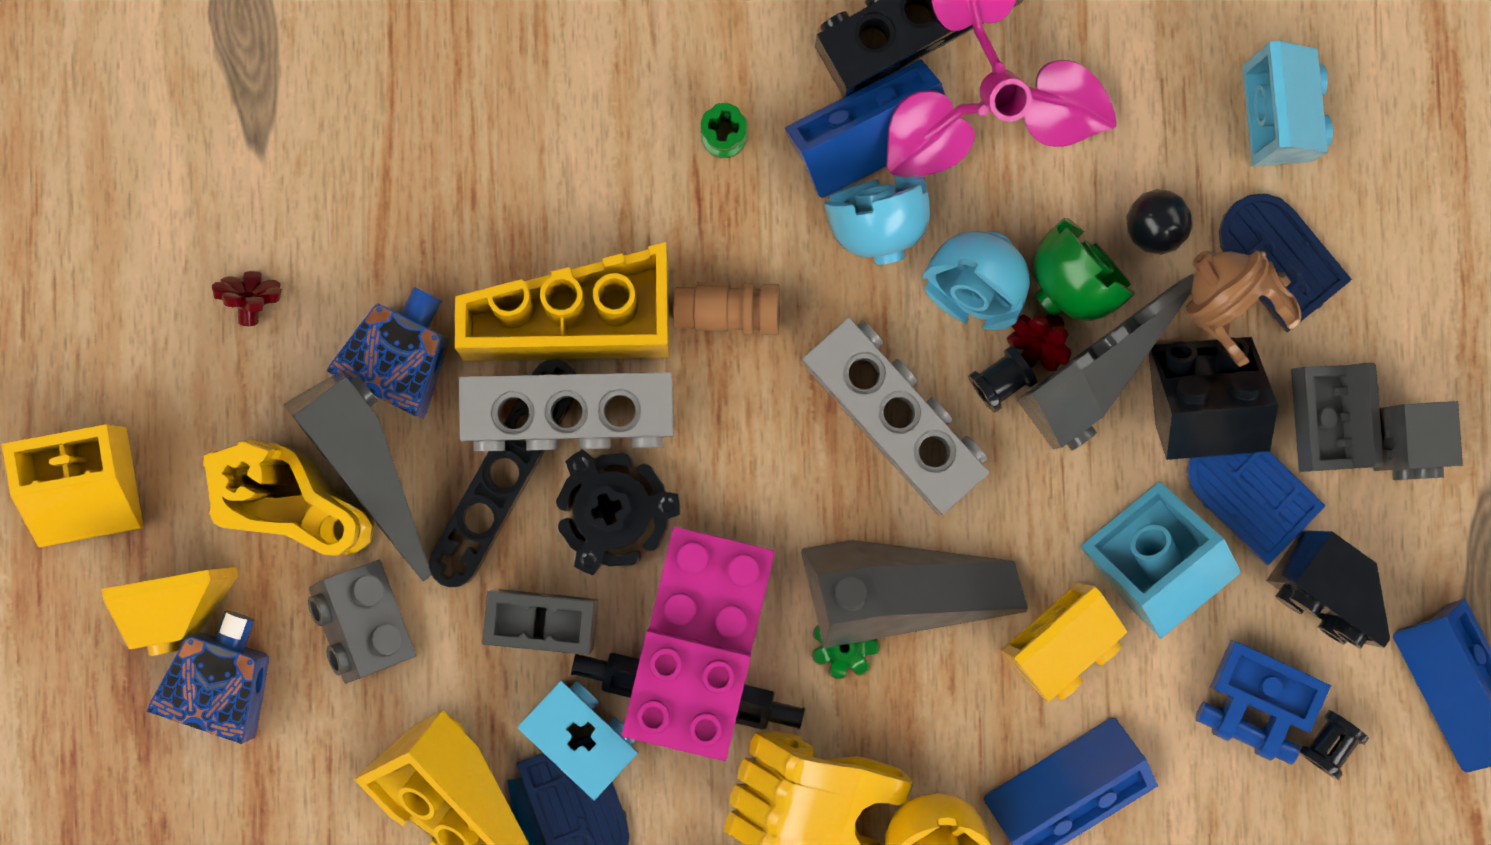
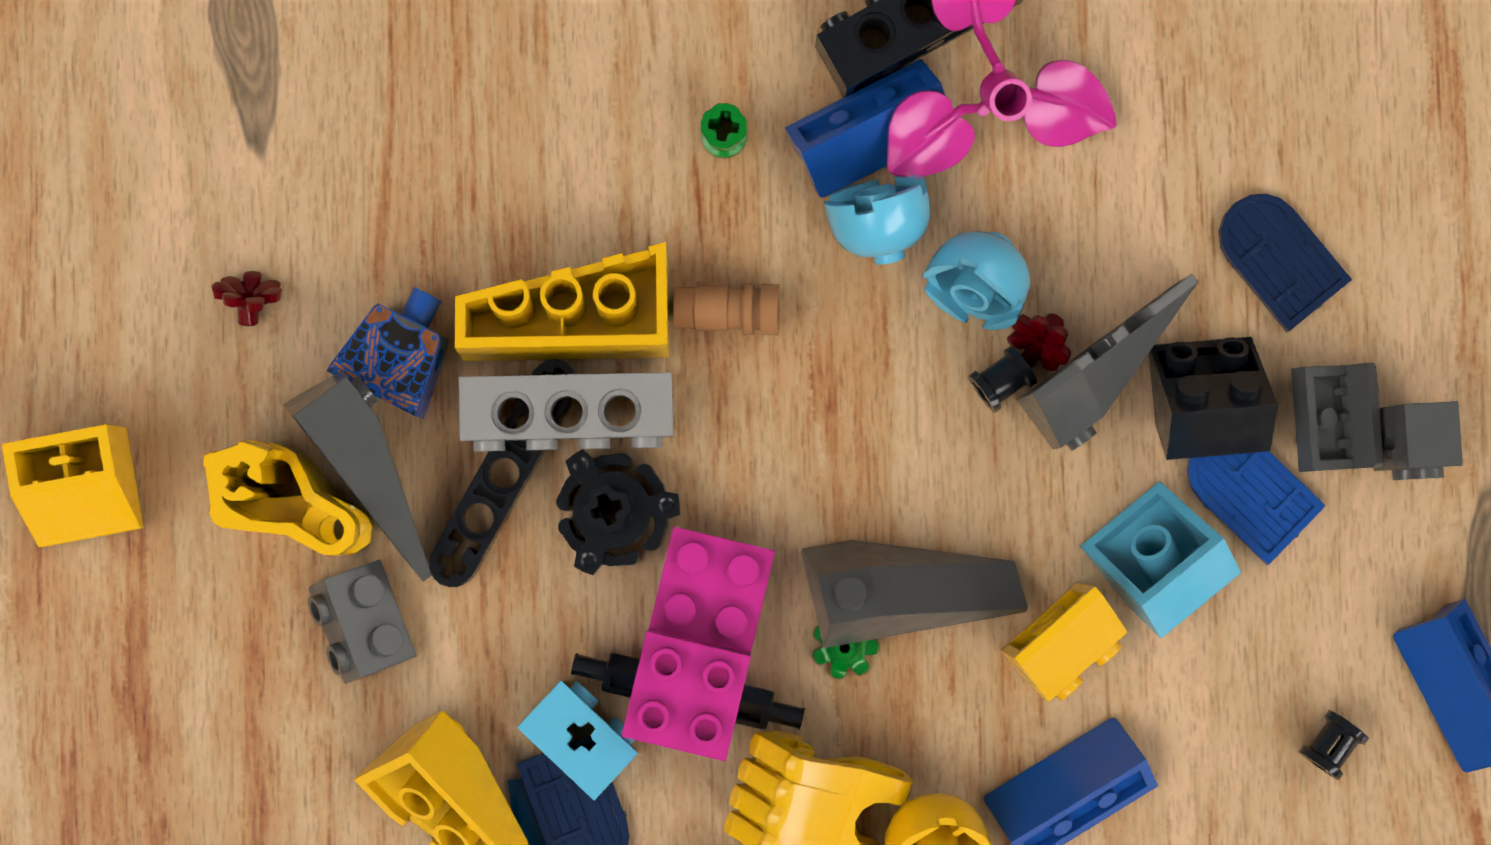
yellow slope [101,567,239,656] -> none
torso [146,611,269,744] -> none
dark grey brick [482,589,599,655] -> none
light grey brick [801,317,990,515] -> none
green cylinder [1033,218,1135,321] -> none
black piece [1126,189,1193,255] -> none
medium nougat helmet [1185,250,1301,367] -> none
blue plate [1195,640,1331,765] -> none
medium azure slope [1242,41,1333,167] -> none
black slope [1266,530,1390,649] -> none

